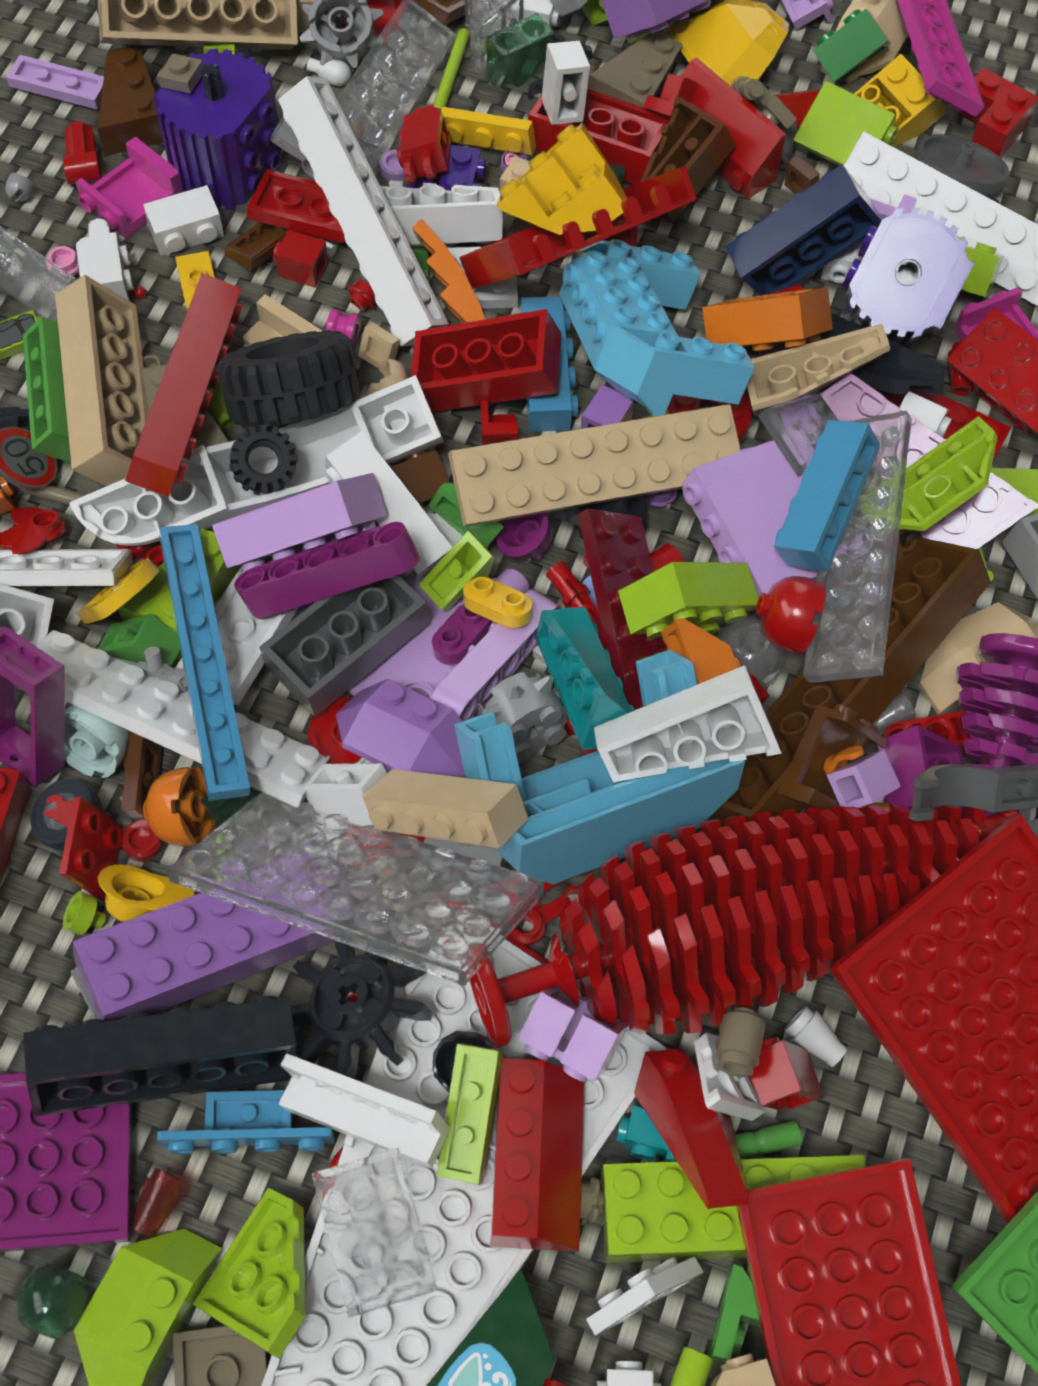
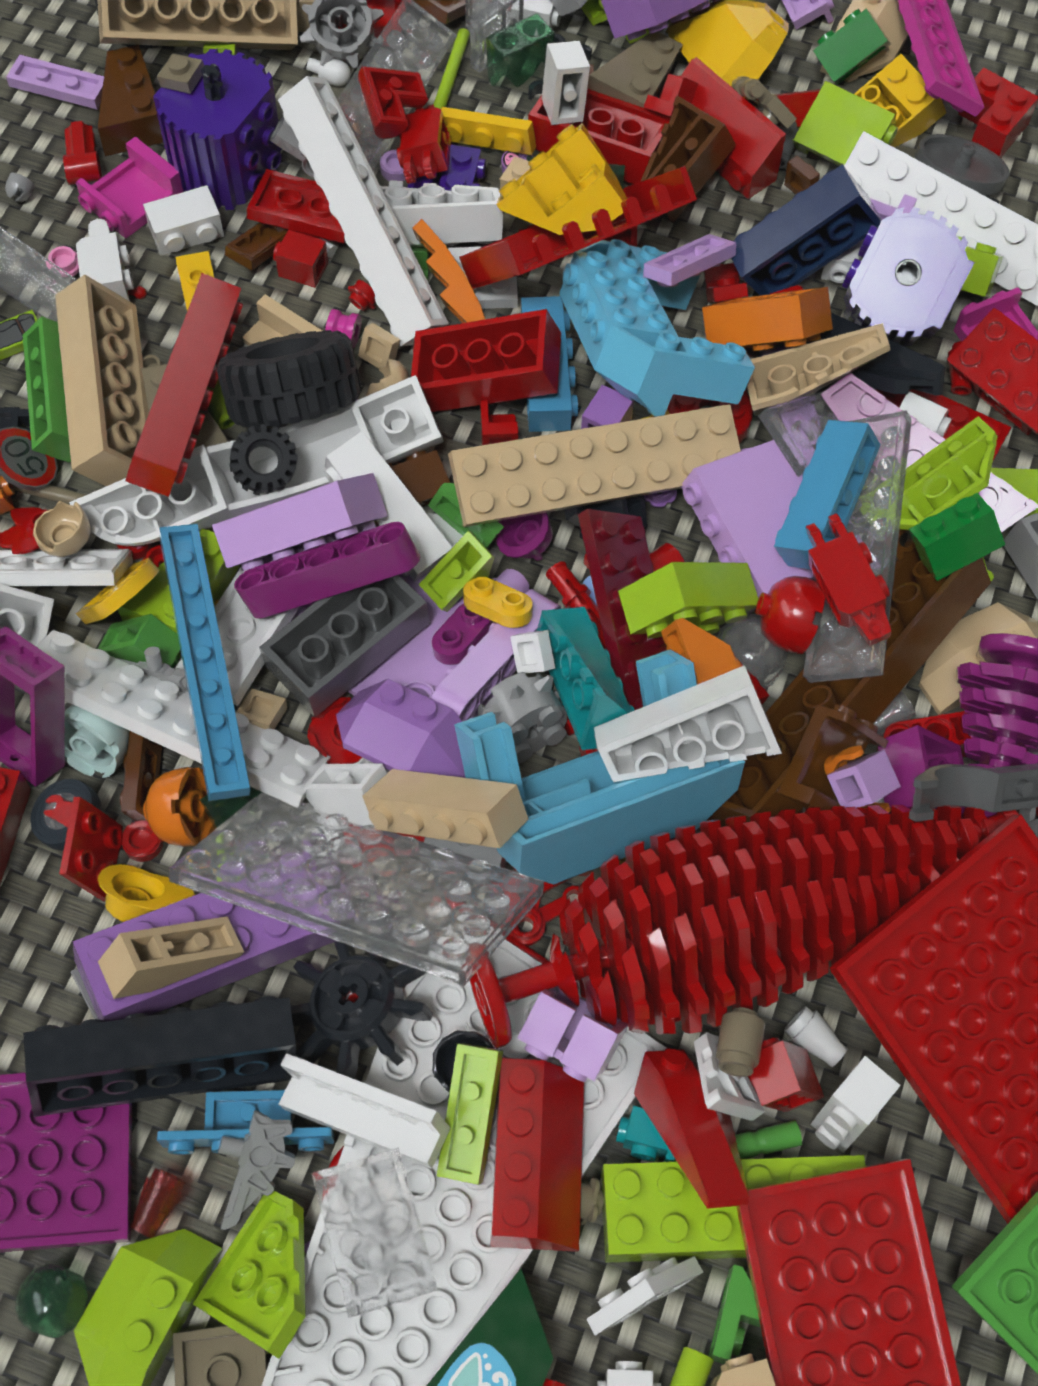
lime tile [63,891,106,935] -> none
none -> tan hair [33,501,91,557]
none -> tan slope [98,916,244,999]
none -> light grey piece [218,1110,295,1230]
none -> tan plate [236,688,287,729]
none -> red brick [358,66,428,139]
none -> white plate [510,630,555,673]
none -> lavender plate [643,234,737,287]
none -> red bracket [703,263,748,302]
none -> red hinge [805,513,892,646]
none -> white brick [810,1056,901,1153]
none -> green brick [909,493,1006,581]

